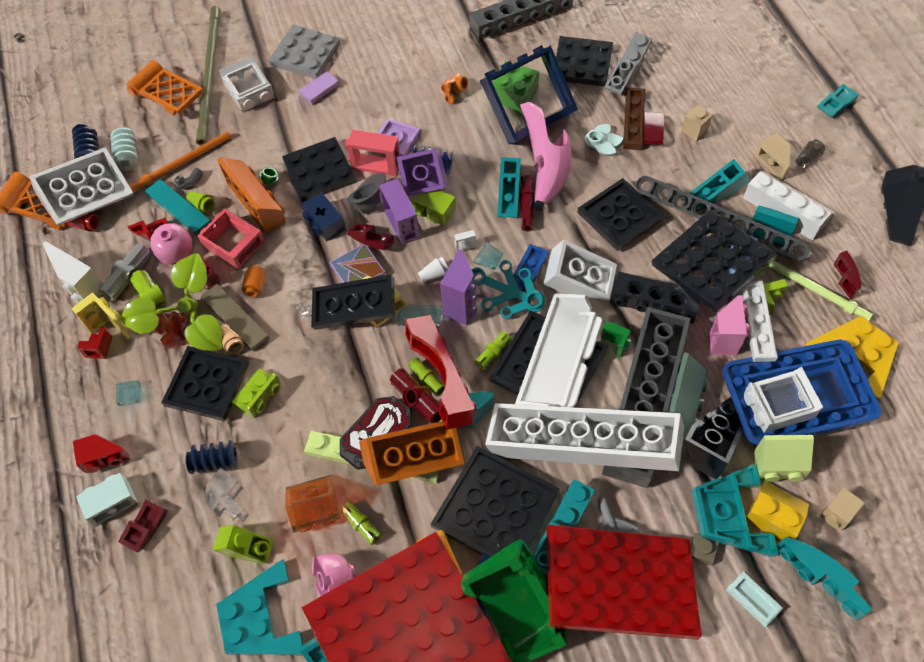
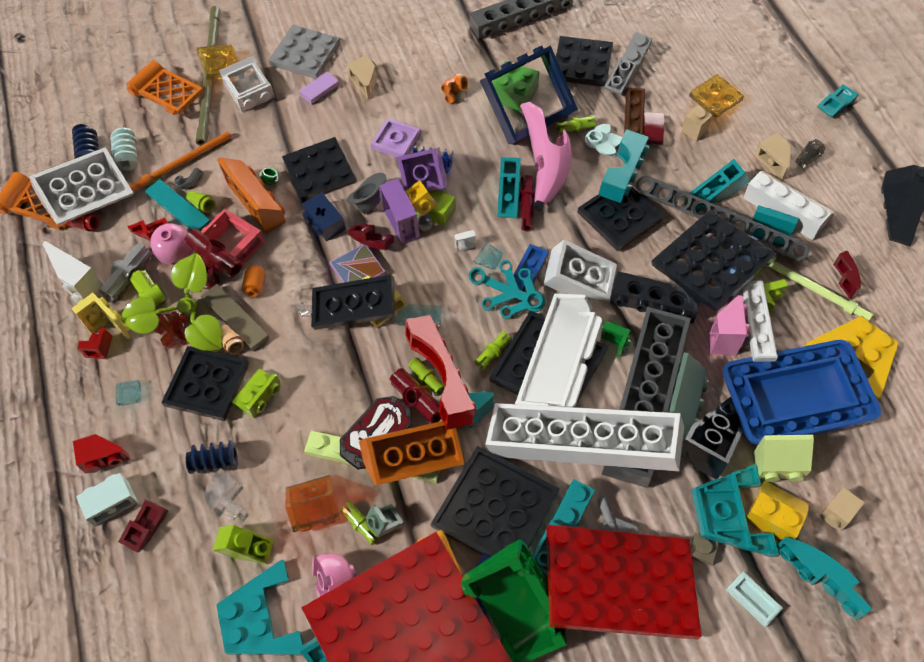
coral window [345,129,401,177] -> none
white cone [418,257,448,284] -> none
medium lavender slope [440,250,477,326] -> none
white window [744,367,823,433] -> none
none -> dark red piece [184,229,242,278]
none -> clear yellow plate [197,45,239,79]
none -> tan slope [347,55,377,99]
none -> sand green bracket [366,504,404,537]
none -> yellow bracket [405,180,437,216]
none -> light grey hinge [417,214,432,232]
none -> lime pin [556,115,596,135]
none -> teal arch [598,129,649,203]
none -> clear yellow plate [689,74,744,118]

